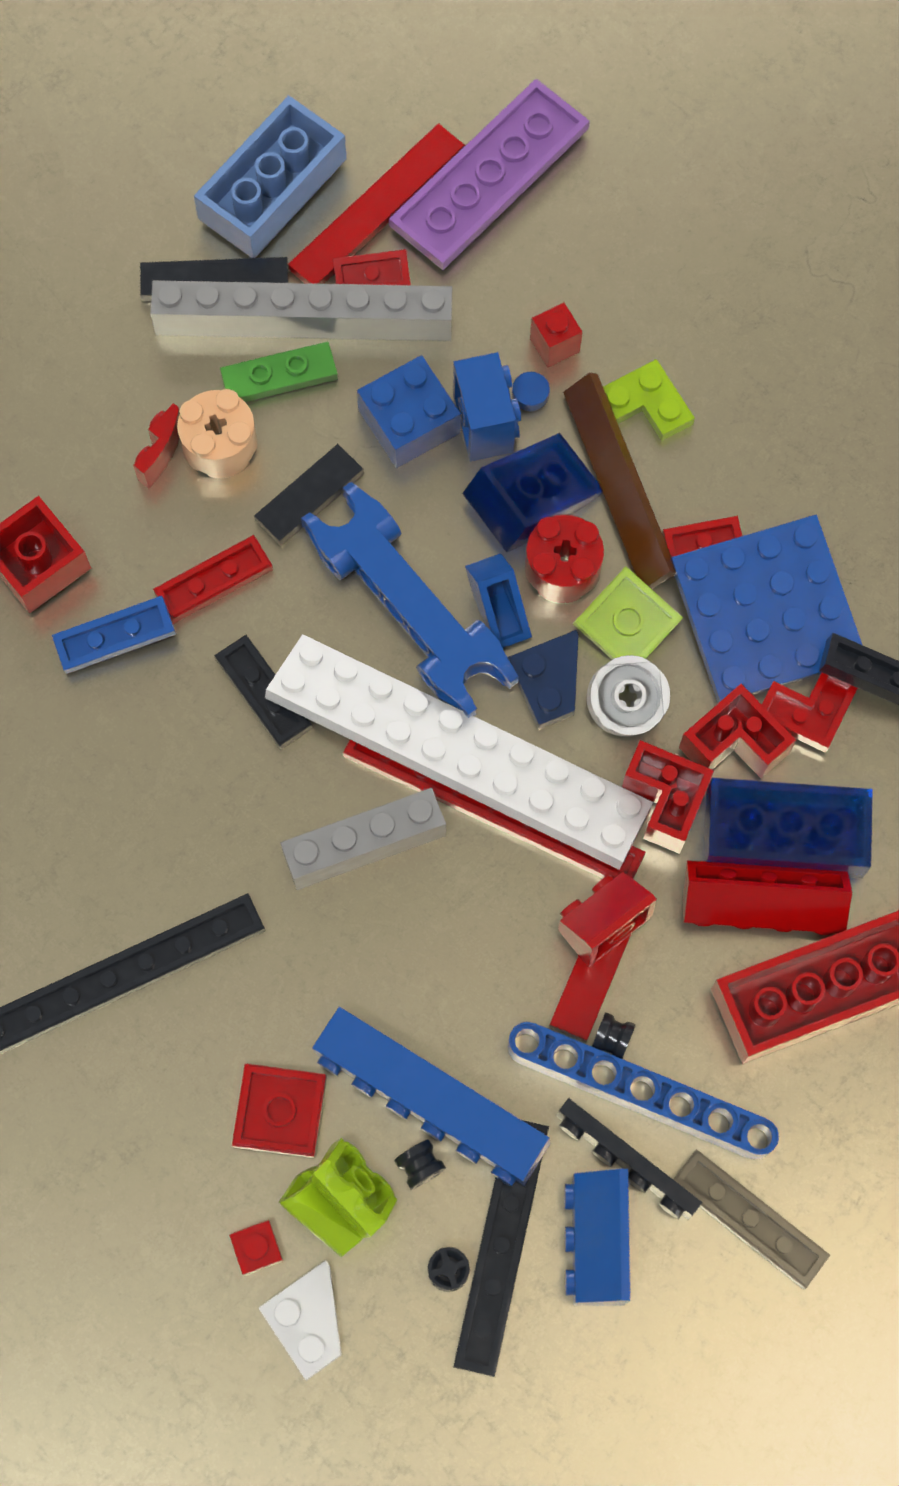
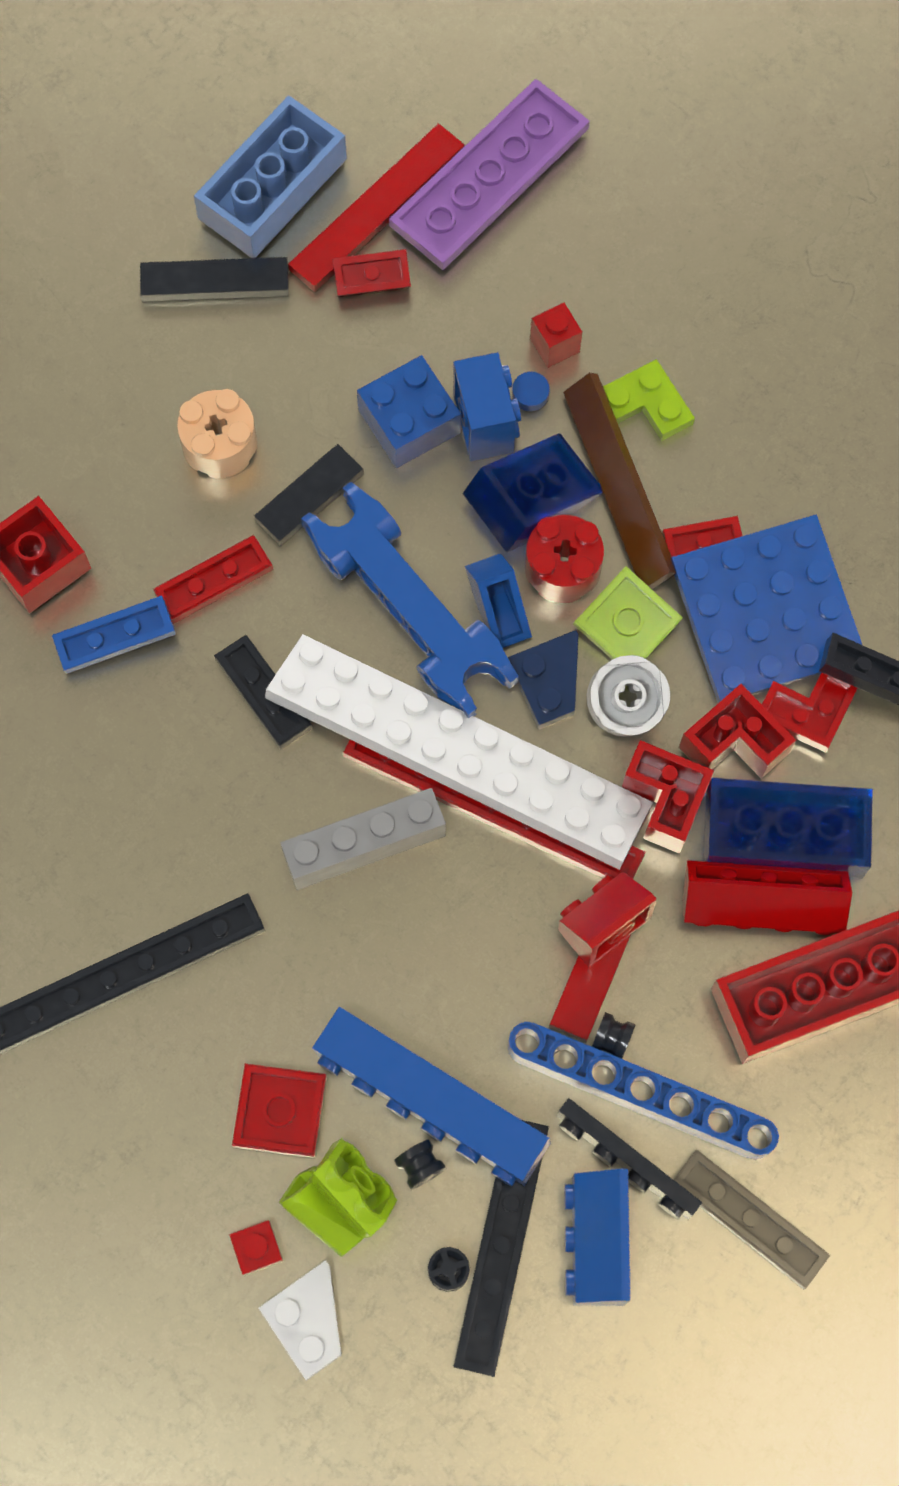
red slope [133,403,180,489] -> none
light grey brick [151,281,452,341] -> none
bright green plate [220,341,338,402] -> none

